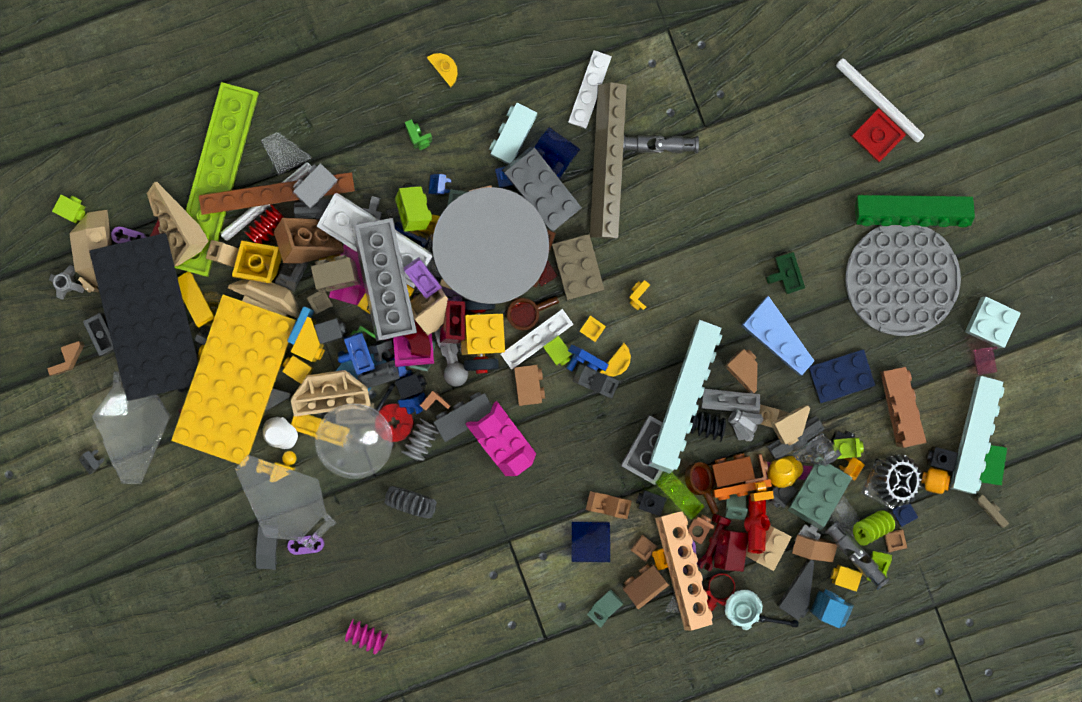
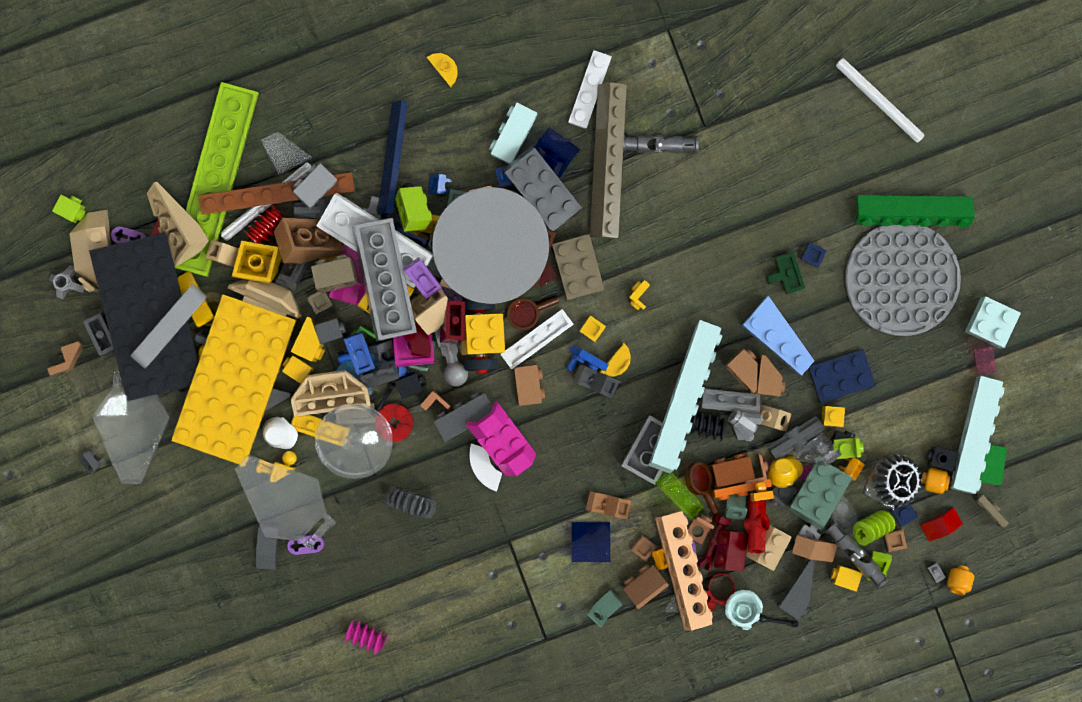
dark azure tile [287,307,314,345] -> none
blue tile [398,393,426,414] -> none
light grey piece [401,418,439,461] -> none
bright green bracket [405,120,432,150] -> none
lime brick [543,336,572,366] -> none
black brick [636,490,667,516] -> none
tan slope [771,405,810,445] -> none
dark azure wedge [810,589,854,628] -> none
red plate [851,108,906,163] -> none
nougat wedge [880,367,927,448] -> none
none -> light grey beam [130,284,207,369]
none -> dark blue tile [377,100,408,216]
none -> white tile [470,444,502,491]
none -> medium nougat slope [753,355,785,396]
none -> dark blue plate [800,242,827,268]
none -> yellow brick [821,406,845,427]
none -> red slope [920,507,963,542]
none -> flat silver piece [926,562,946,583]
none -> light orange head [947,565,974,595]

